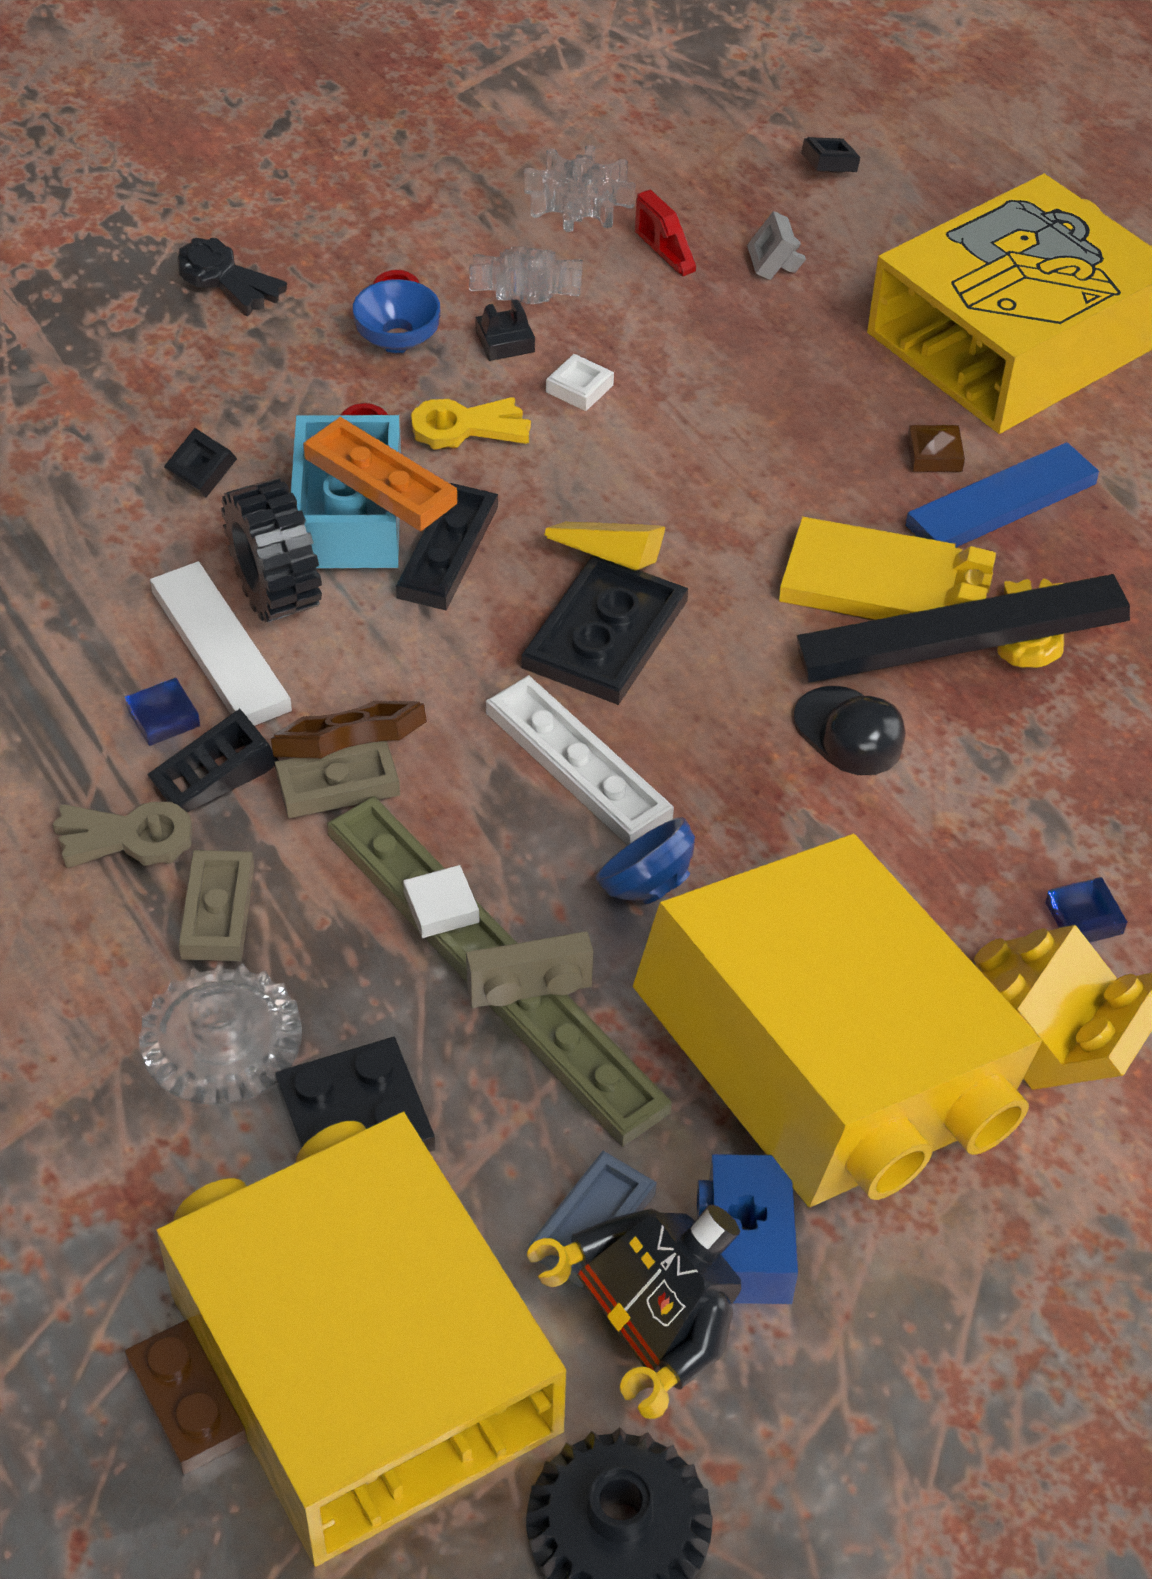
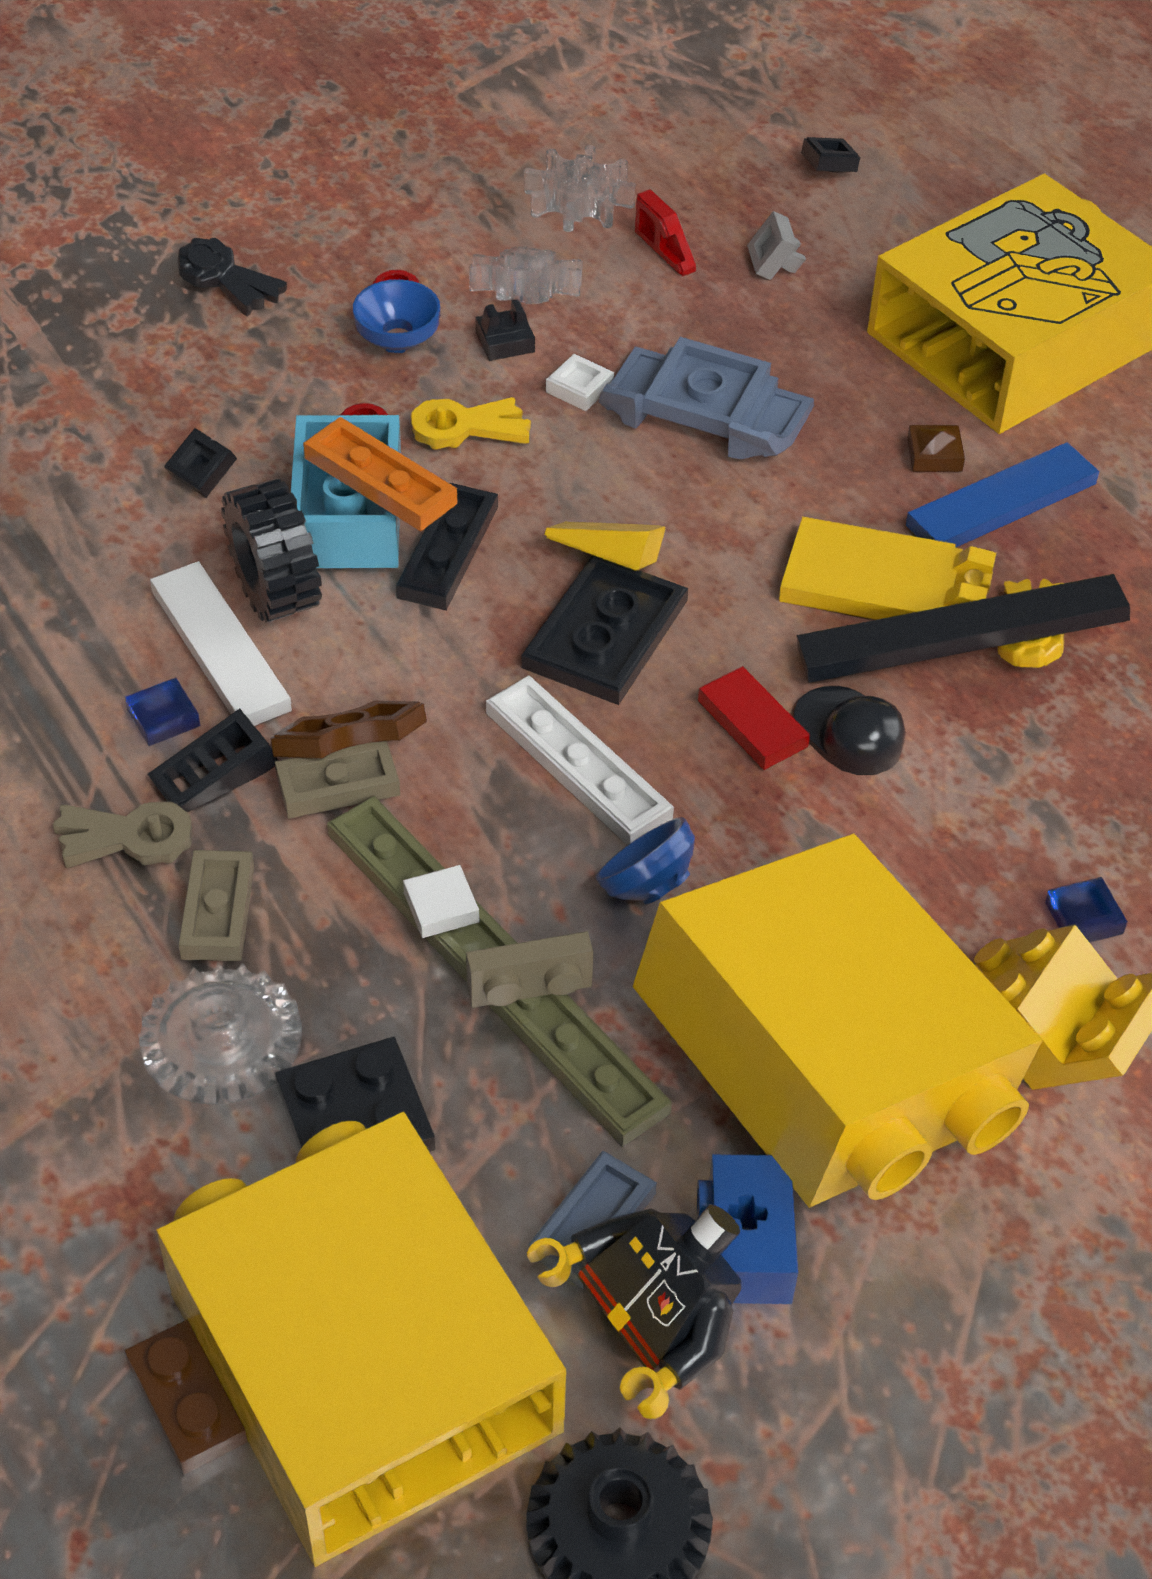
none -> sand blue piece [599,337,814,459]
none -> red tile [698,666,810,770]

